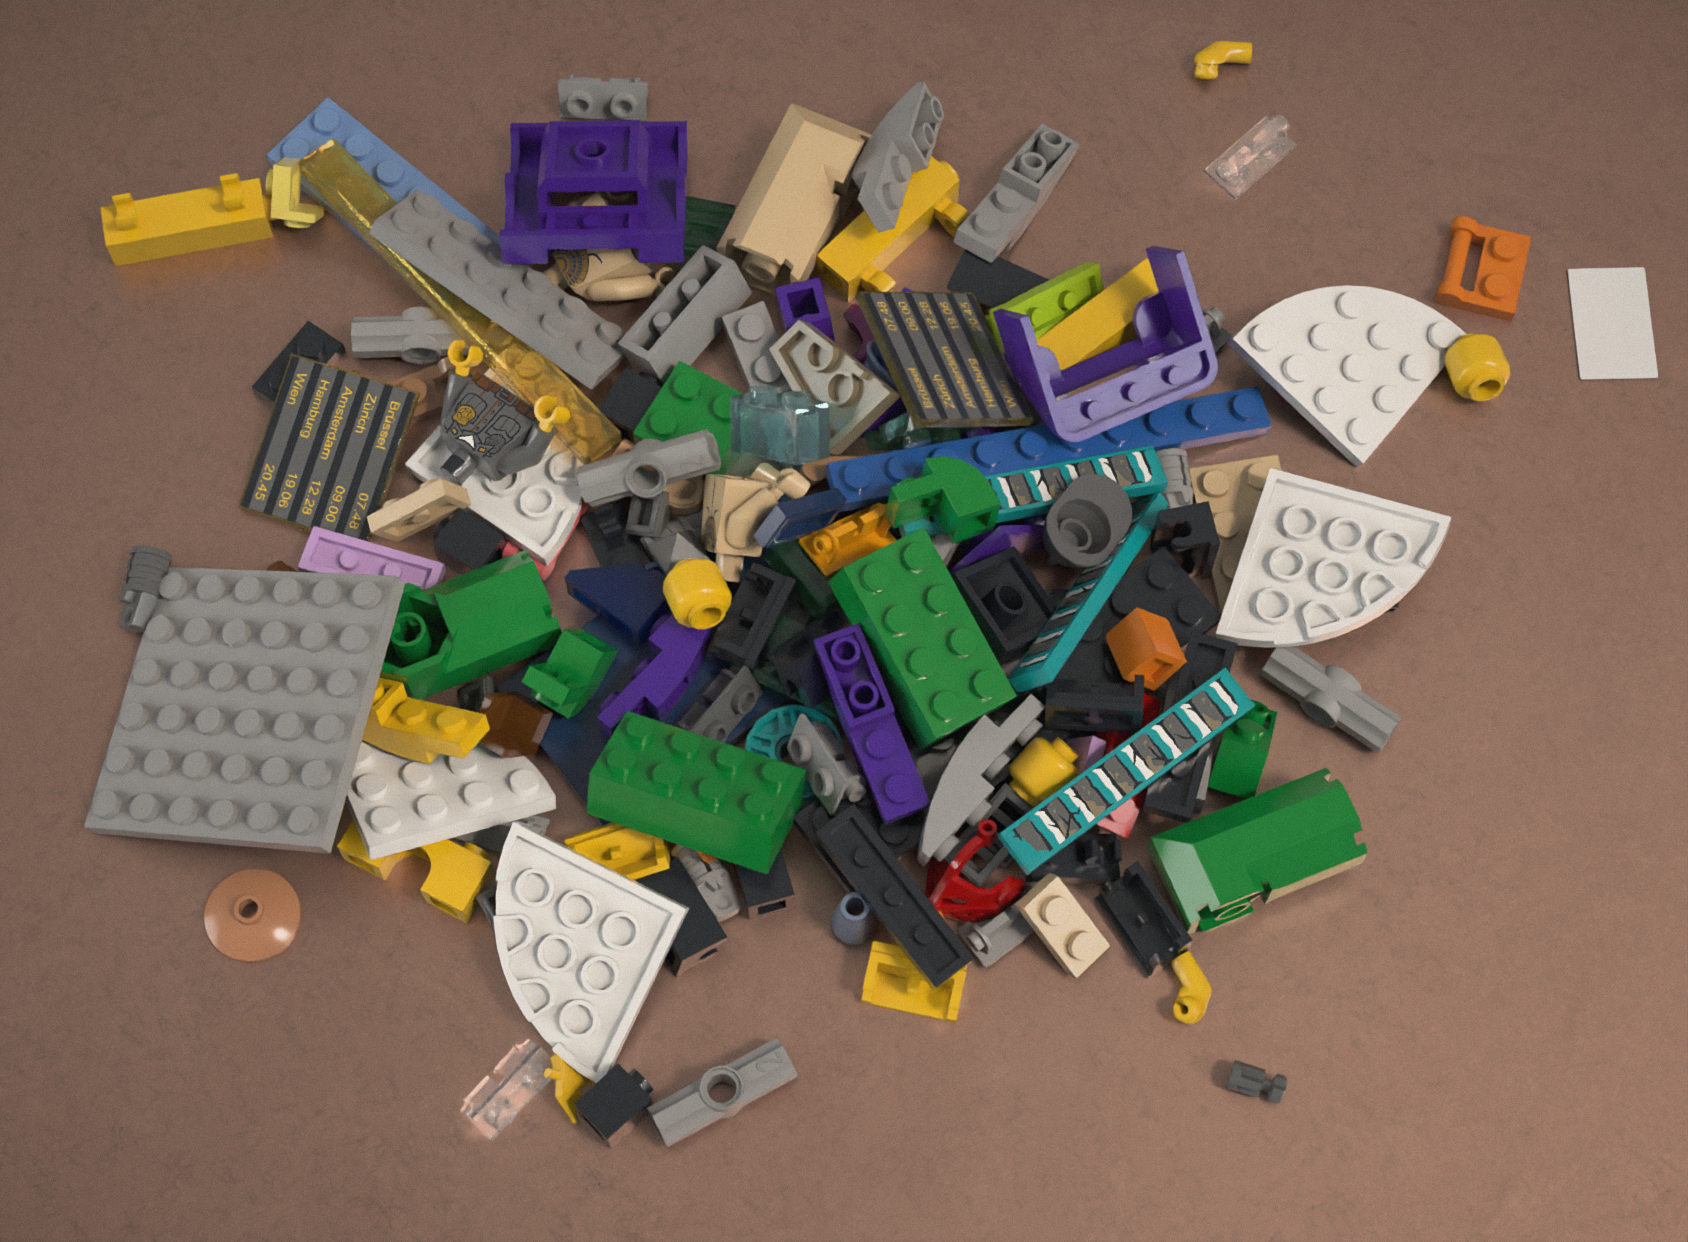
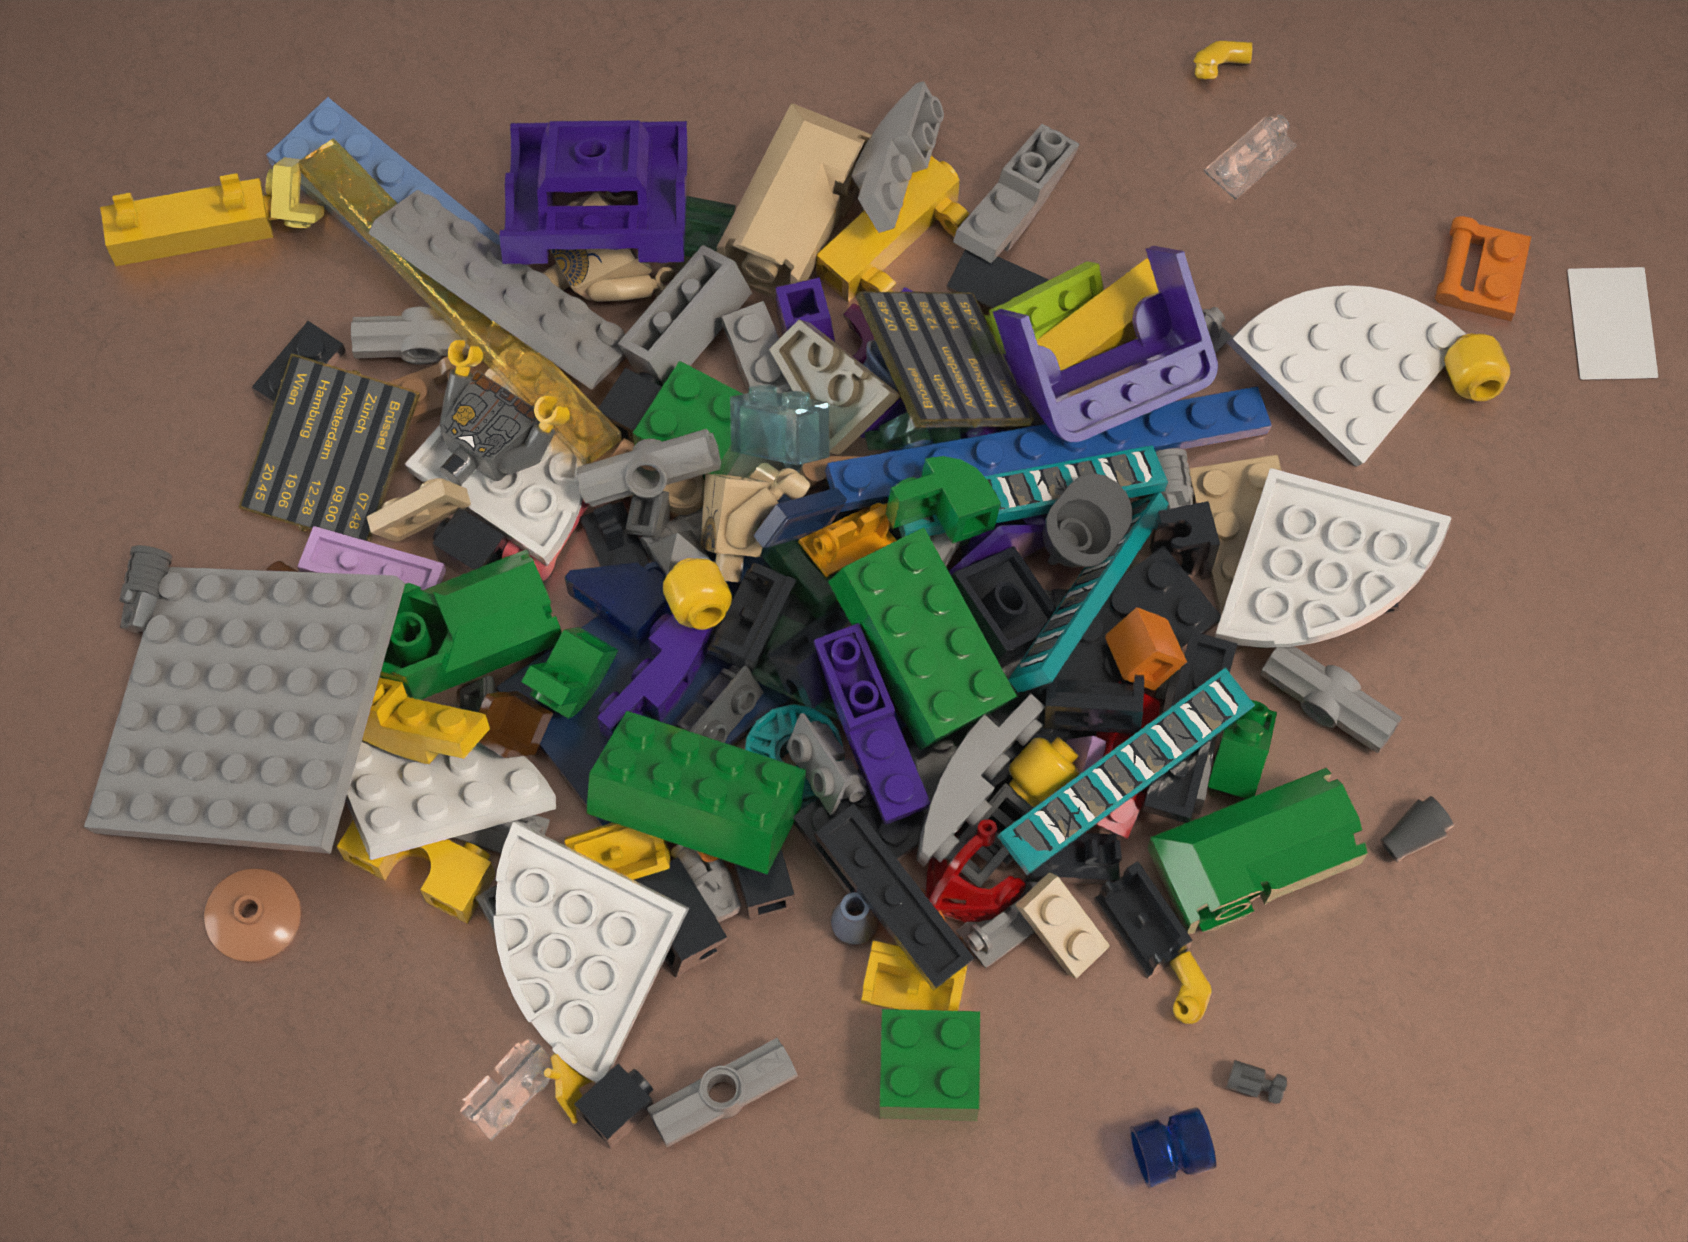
light grey hinge [558,74,649,121] -> none
none -> green brick [879,1009,980,1121]
none -> clear blue wheel [1129,1107,1217,1189]
none -> dark grey cone [1380,796,1454,862]

